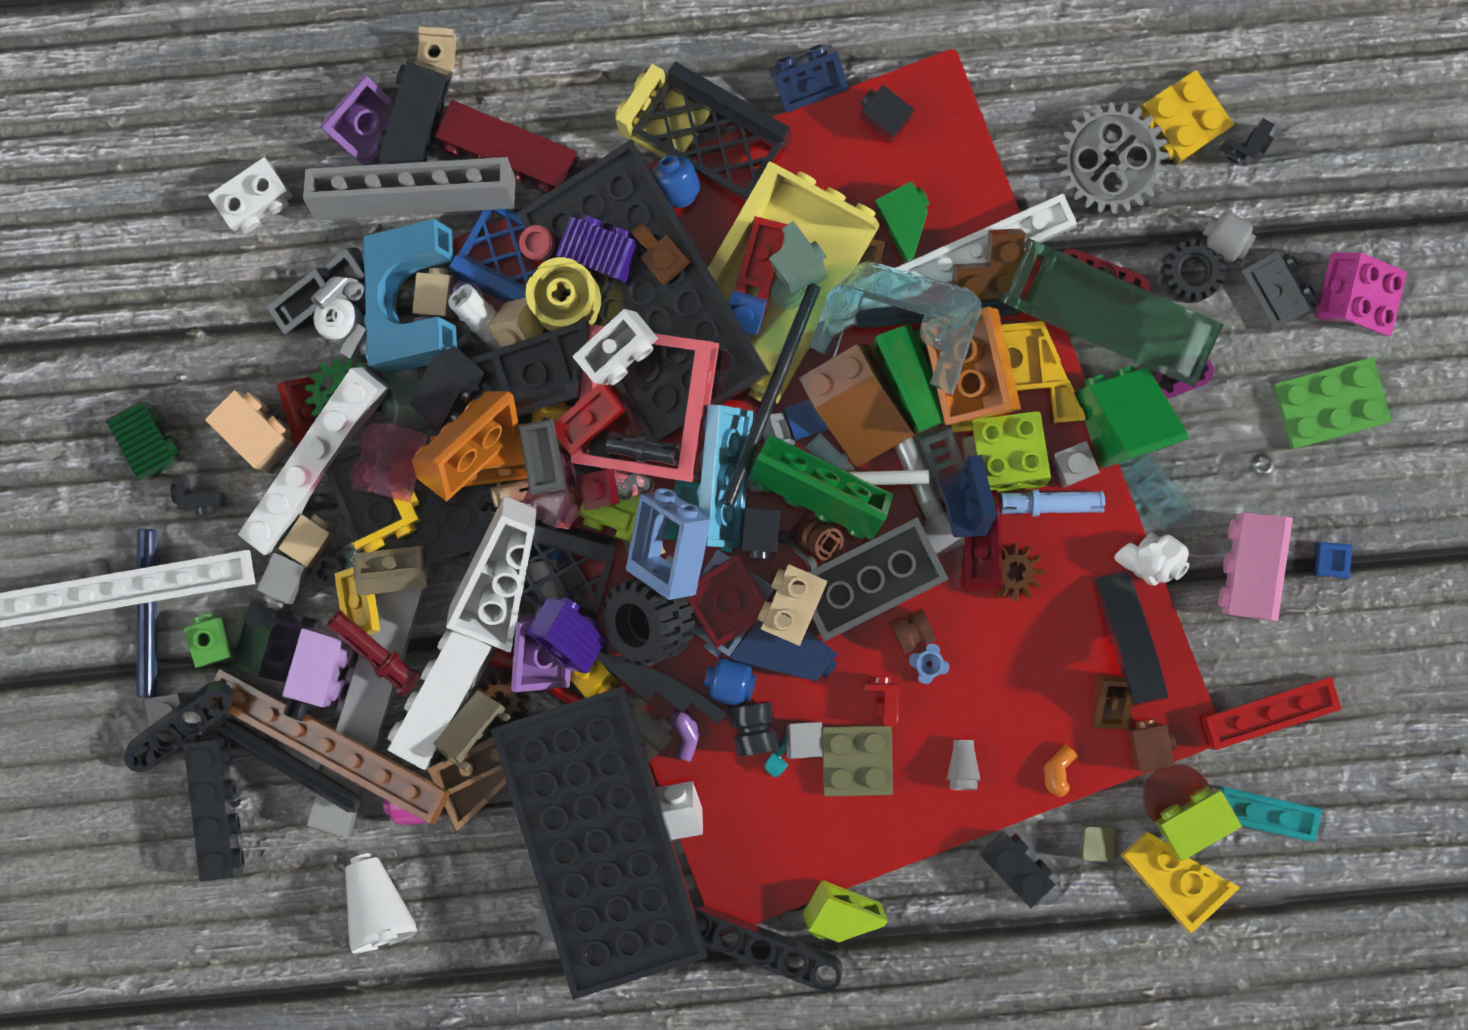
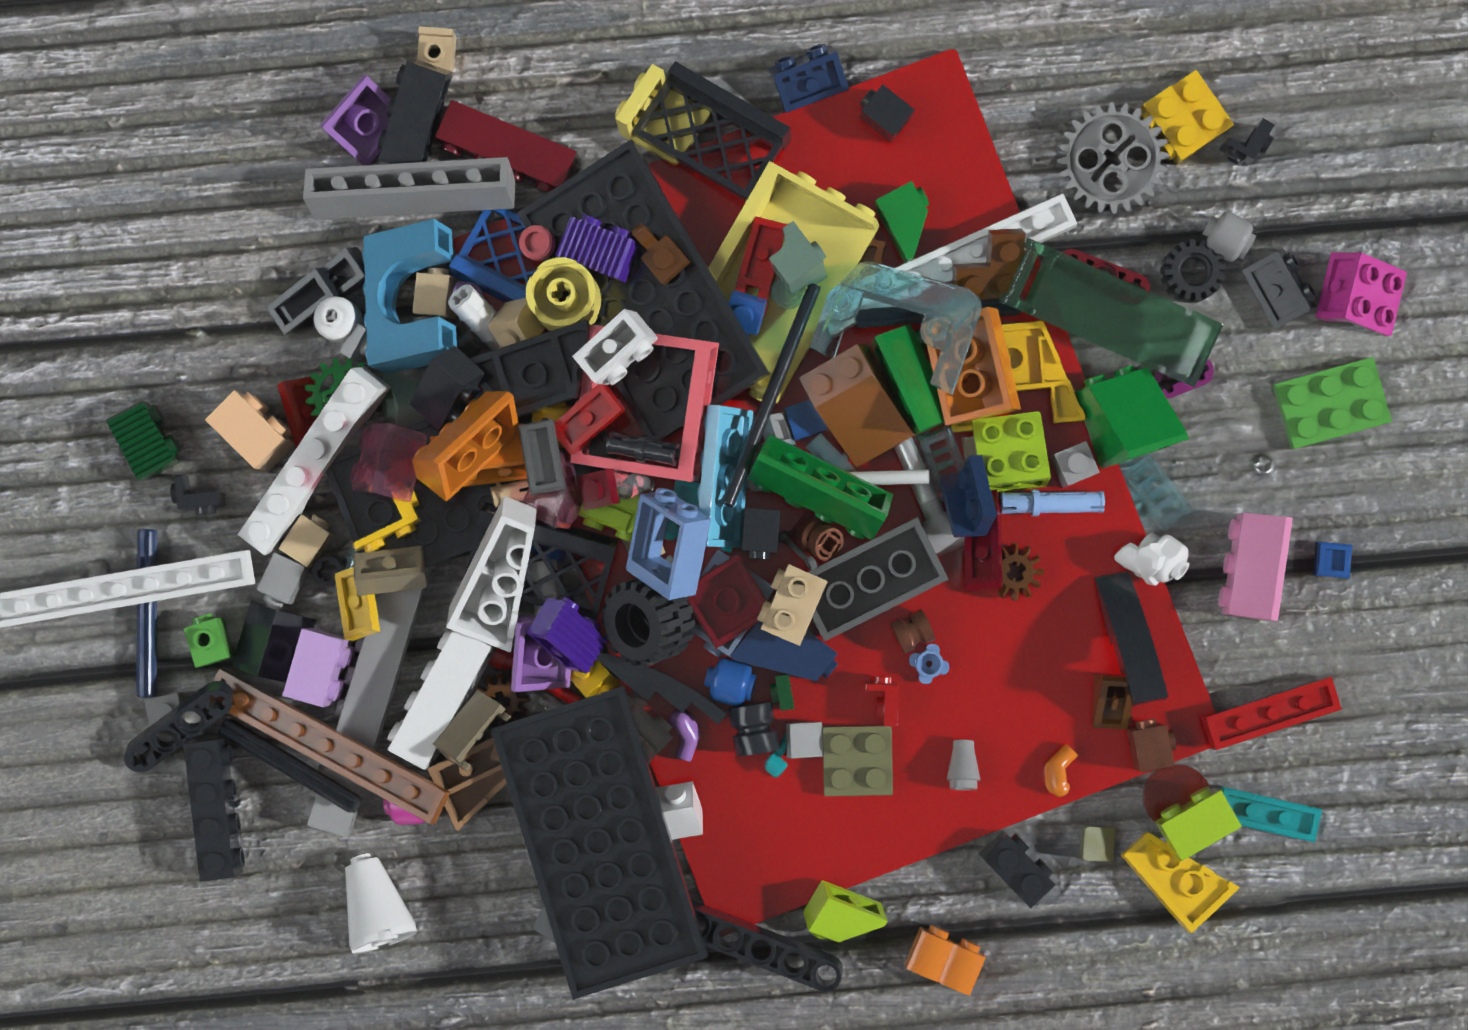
white brick [208,157,294,234] -> none
black hand [283,698,313,721] -> none
light grey arm [311,276,364,309] -> none
dark red pin [326,610,421,696] -> none
blue head [652,155,700,208] -> none
none -> dark green plate [769,674,795,711]
none -> orange brick [904,925,986,996]

